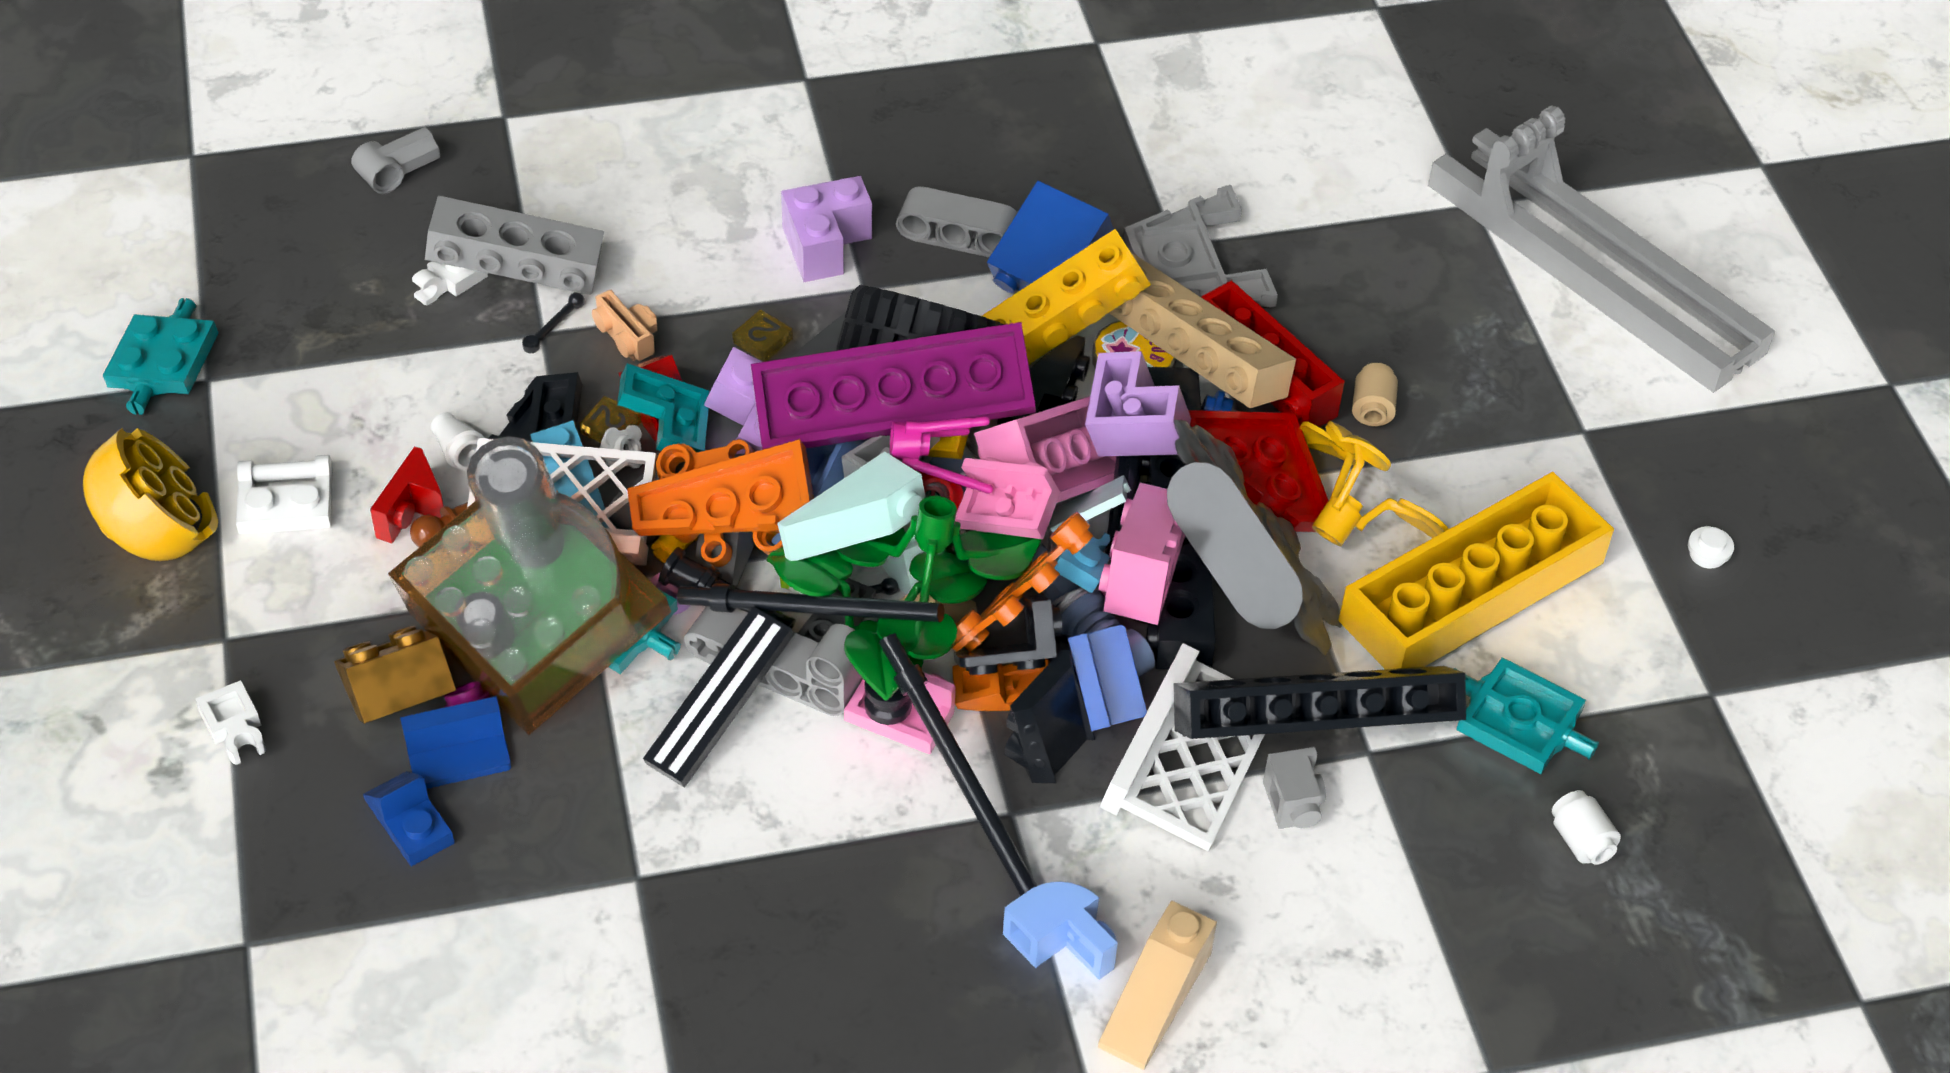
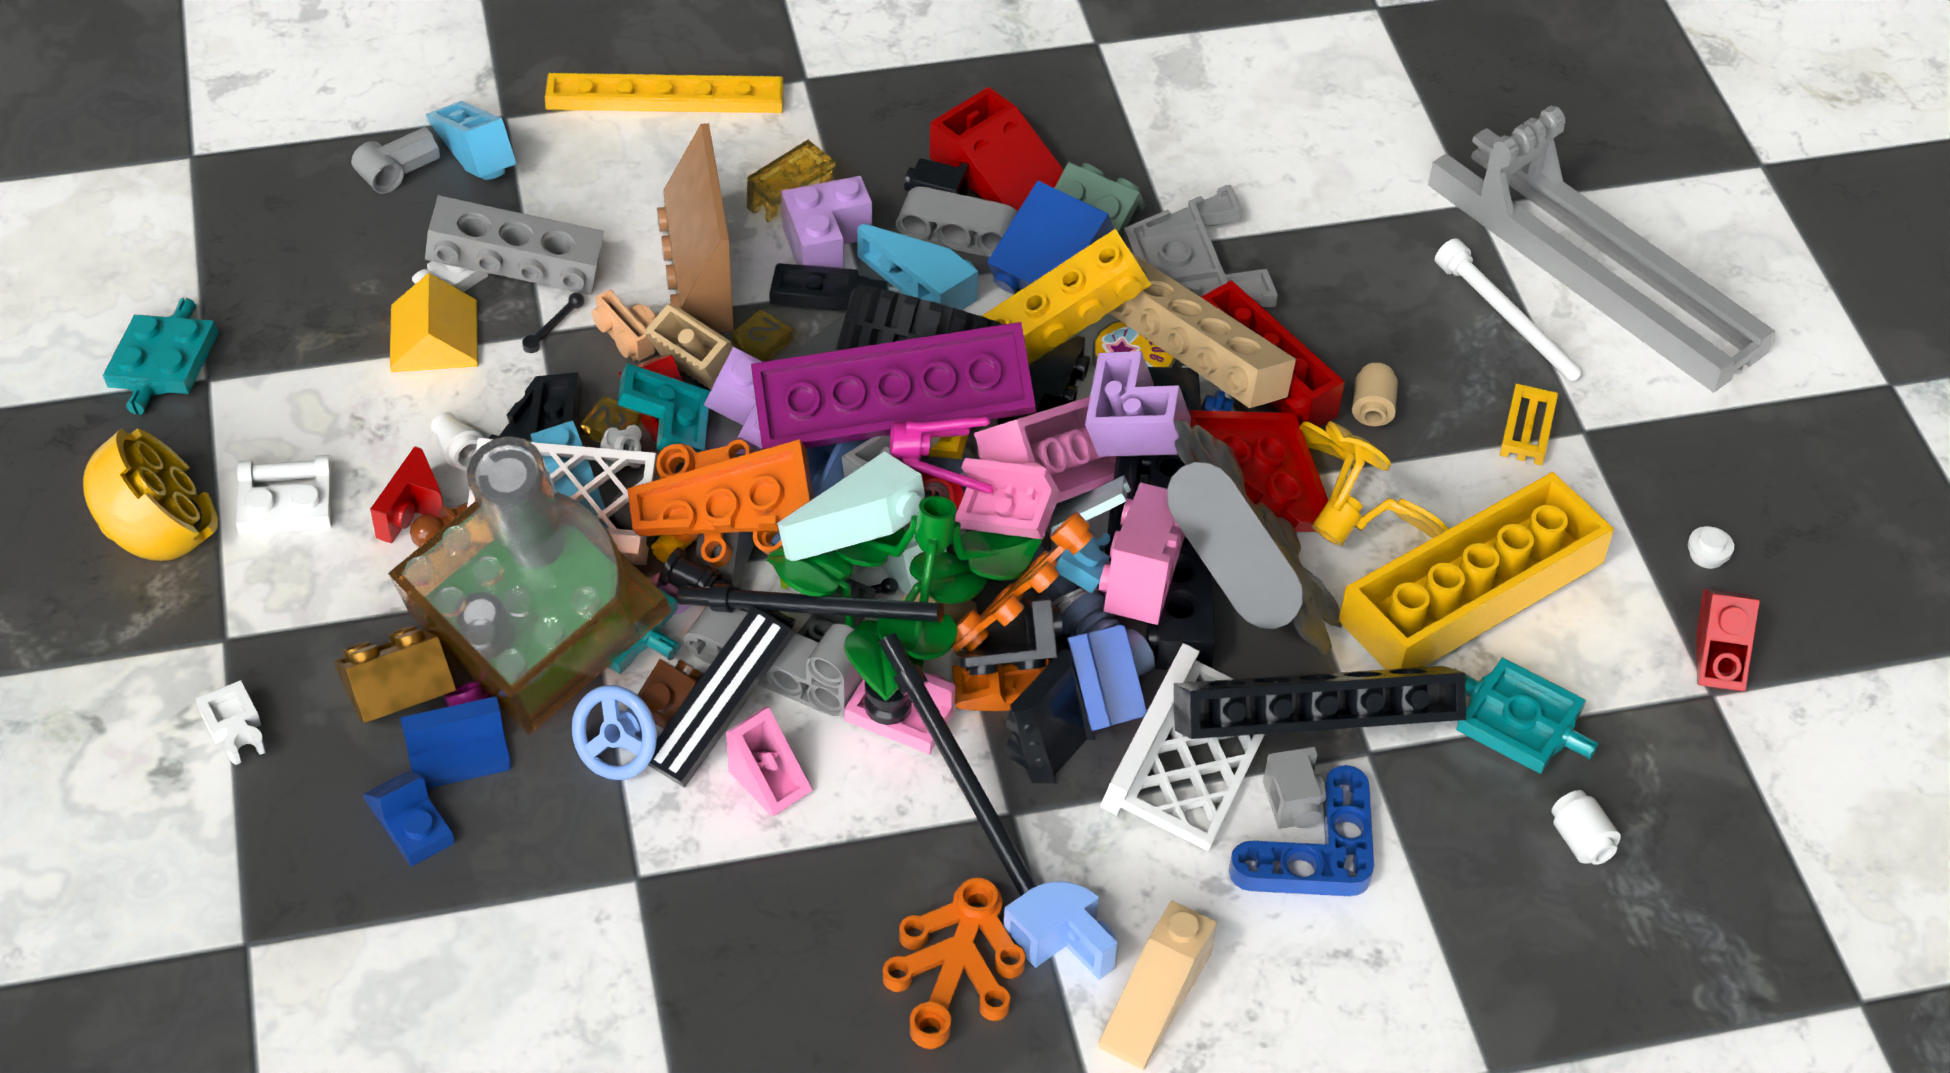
none -> yellow slope [390,273,478,372]
none -> medium azure slope [426,101,516,180]
none -> yellow tile [545,73,783,113]
none -> light blue piece [572,685,657,780]
none -> reddish brown bracket [637,659,704,729]
none -> tan brick [645,303,734,391]
none -> medium nougat slope [657,123,734,333]
none -> bright pink slope [726,707,813,816]
none -> clear yellow hinge [747,139,835,222]
none -> black hinge [769,263,889,310]
none -> medium azure slope [857,223,978,310]
none -> orange plant [883,878,1026,1049]
none -> black brick [904,158,969,196]
none -> red slope [929,87,1064,212]
none -> sand green bracket [1055,162,1146,238]
none -> blue beam [1229,765,1374,896]
none -> white piece [1435,238,1581,381]
none -> yellow tile [1499,384,1558,465]
none -> slope [1696,588,1760,692]

